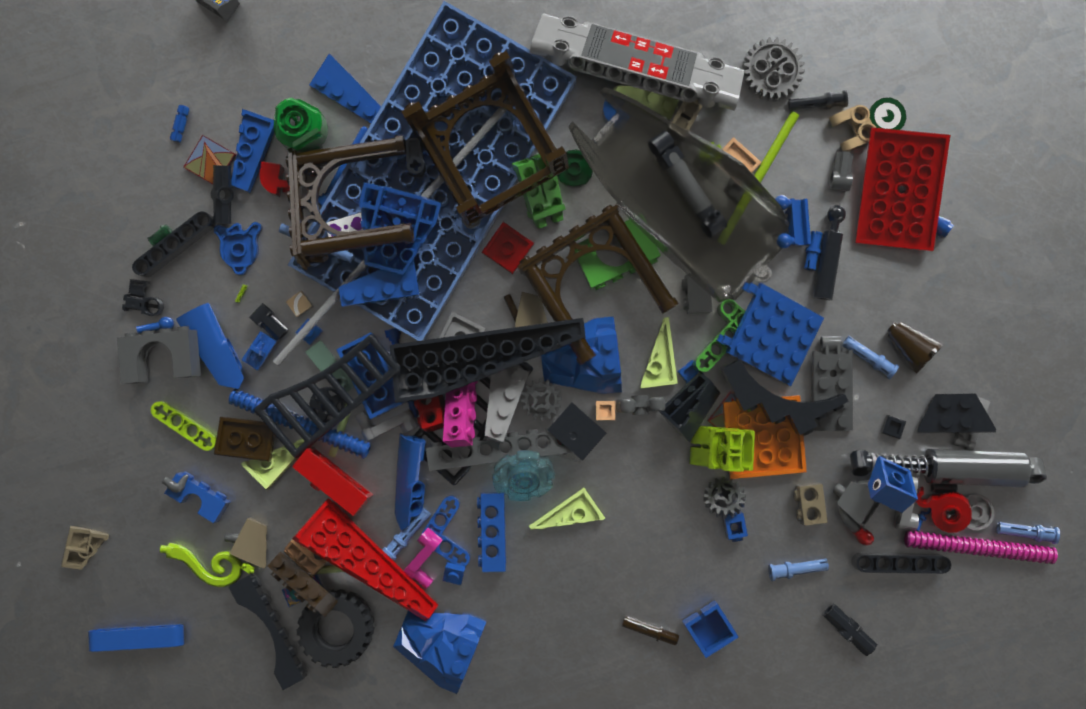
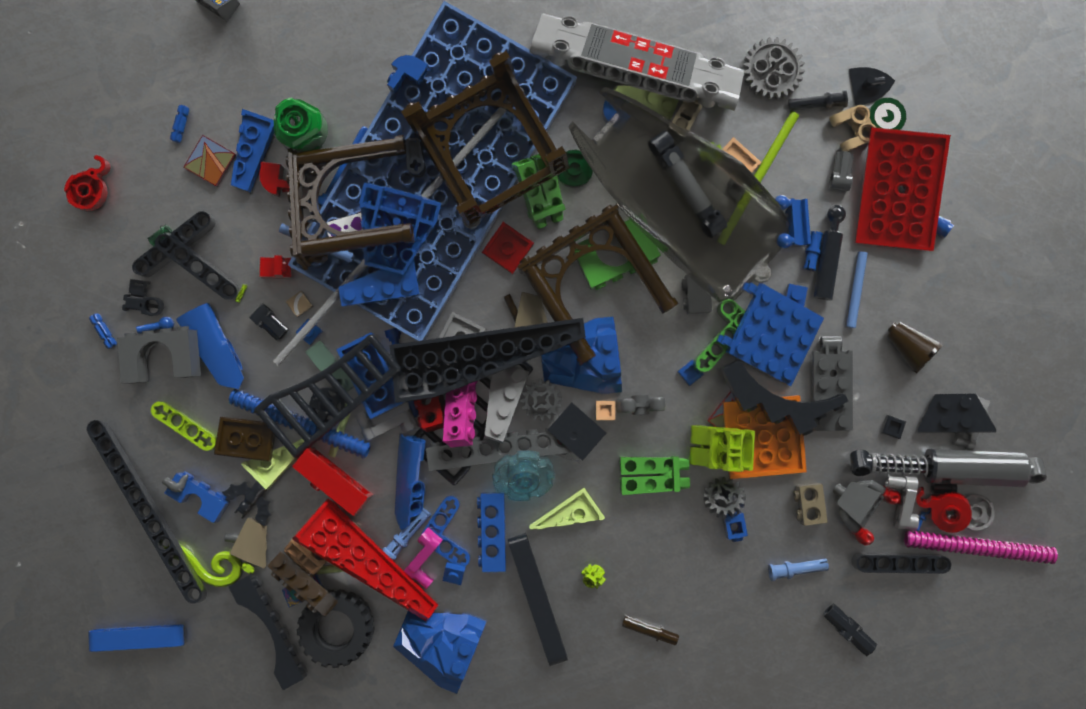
dark tan slope [61,526,109,570] -> none
black piece [211,165,234,224] -> none
blue tile [214,222,262,275] -> none
blue hips [242,331,277,371] -> none
blue wing [309,53,381,124] -> none
yellowish green wing [640,317,678,389] -> none
black wedge [659,372,721,442] -> none
blue piece [682,600,739,658] -> none
medium blue pin [842,336,899,379] -> none
blue slope [868,456,918,513] -> none
medium blue pin [996,522,1060,544] -> none
none -> red piece [64,155,111,211]
none -> black beam [86,420,207,604]
none -> blue axle [89,313,117,349]
none -> black beam [155,232,238,300]
none -> black animal [222,481,272,526]
none -> red brick [260,255,291,279]
none -> blue brick [387,55,430,93]
none -> black beam [508,533,568,666]
none -> lime gear [581,564,606,589]
none -> bright green hips [619,456,690,495]
none -> blue plate [785,284,808,306]
none -> medium blue piece [846,252,868,328]
none -> black shield [849,67,895,106]

